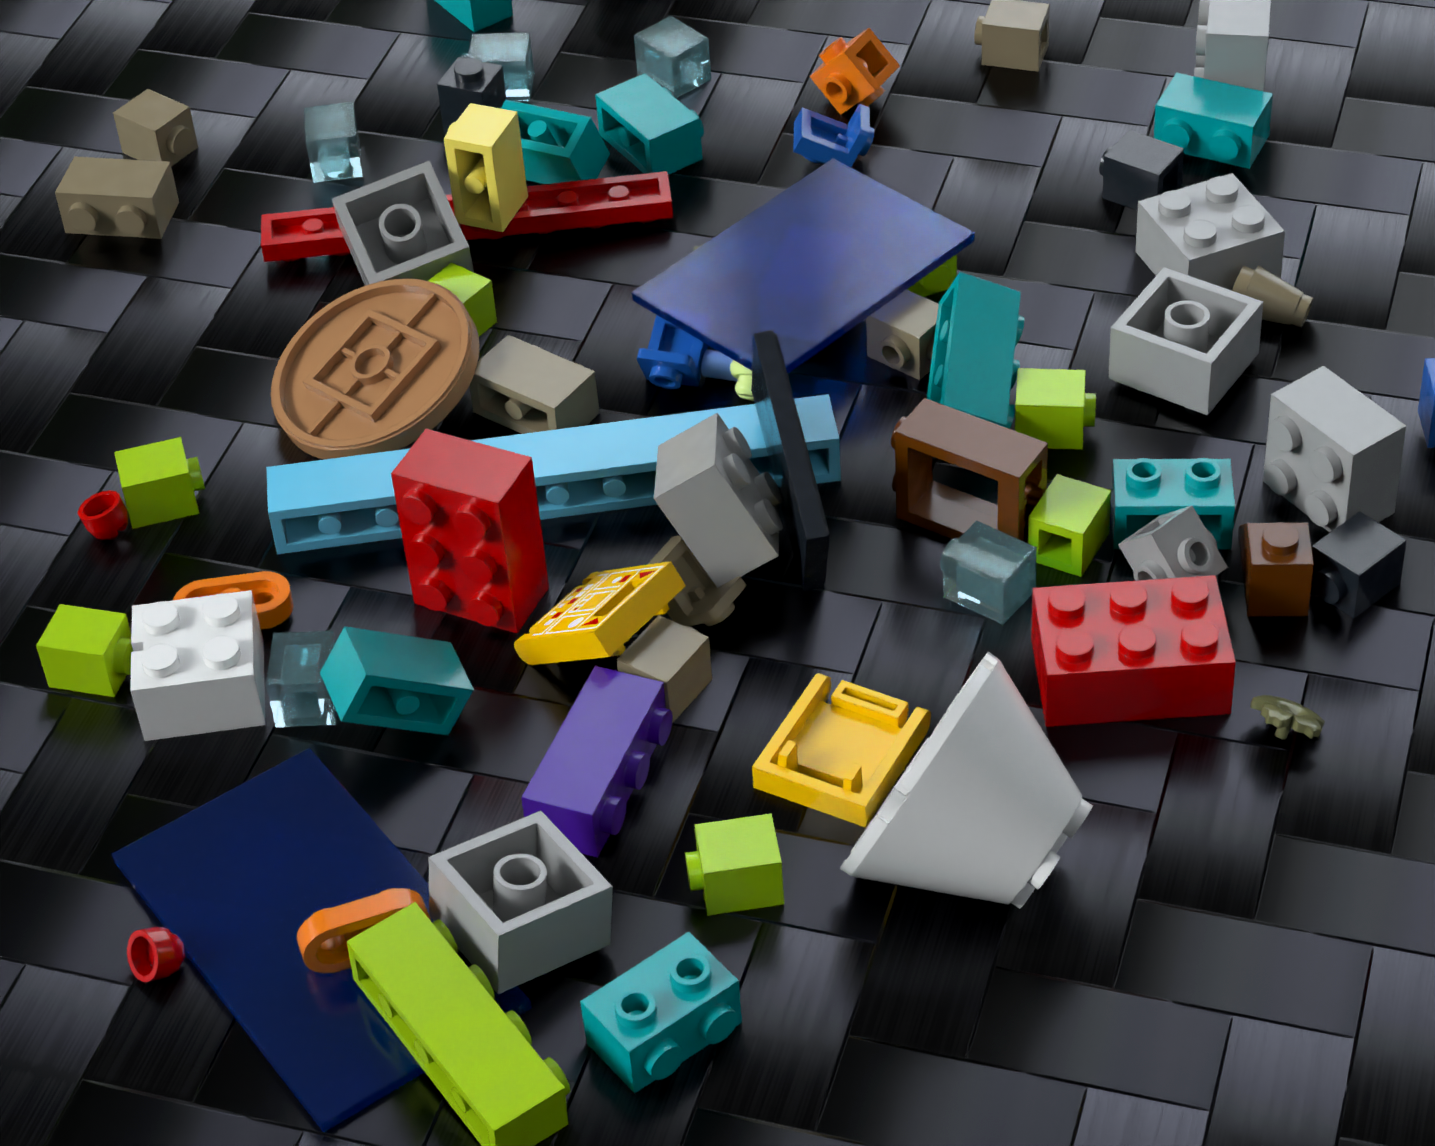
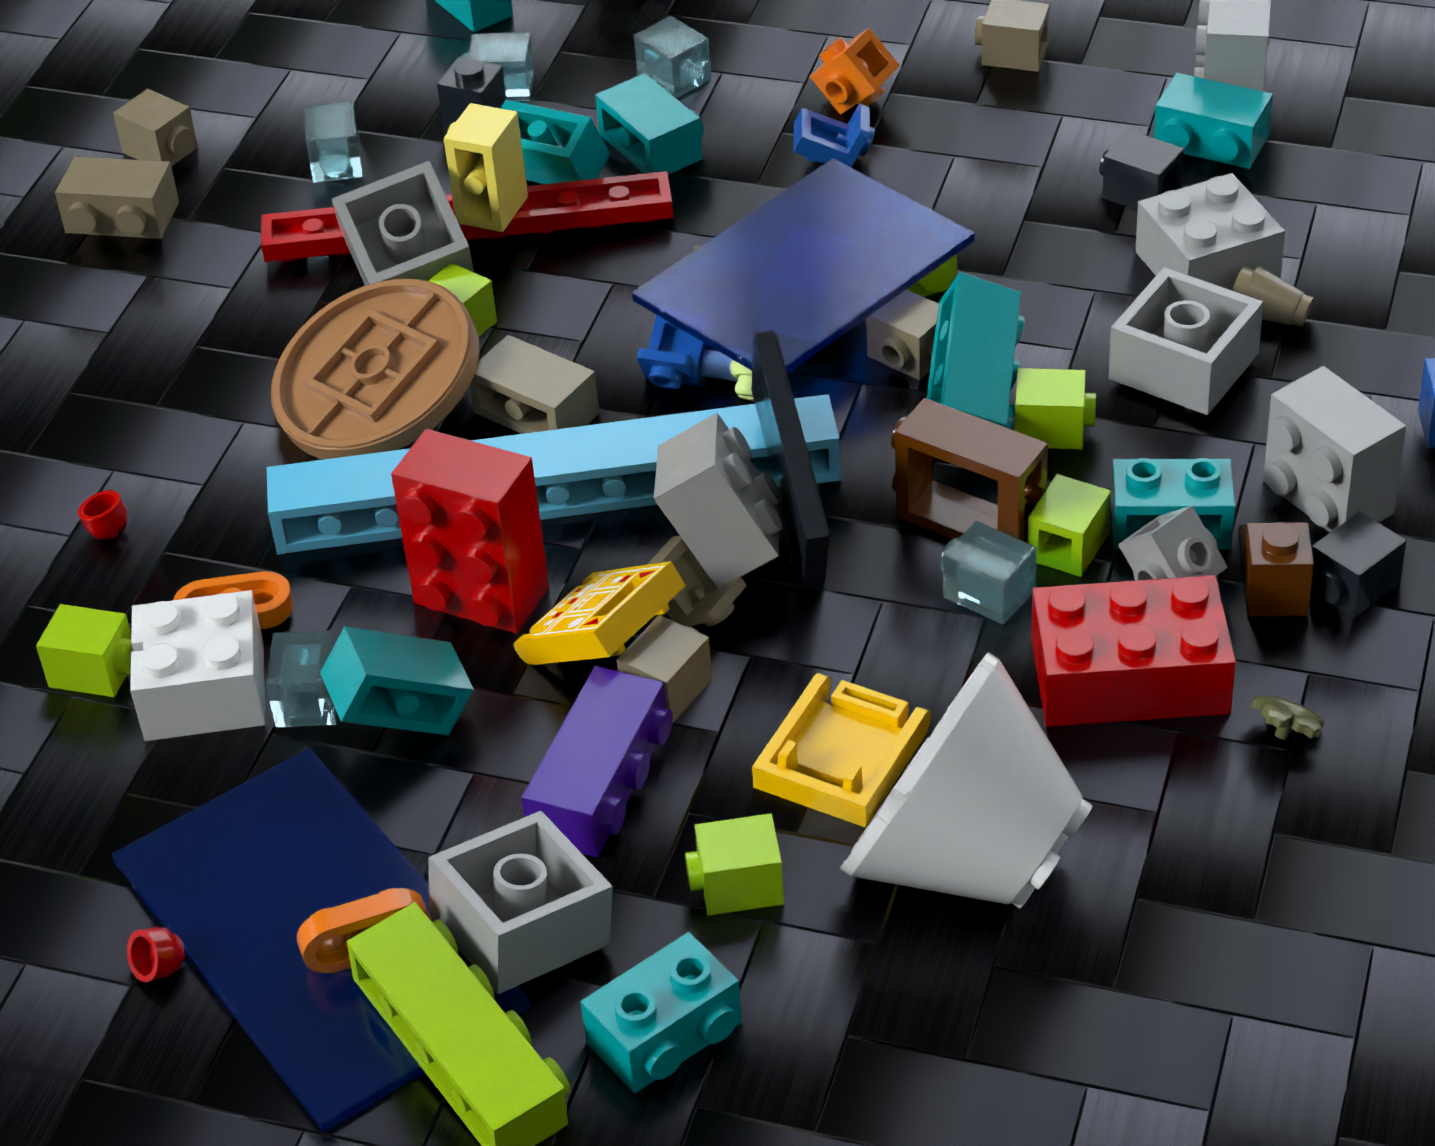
lime brick [114,437,205,529] -> none

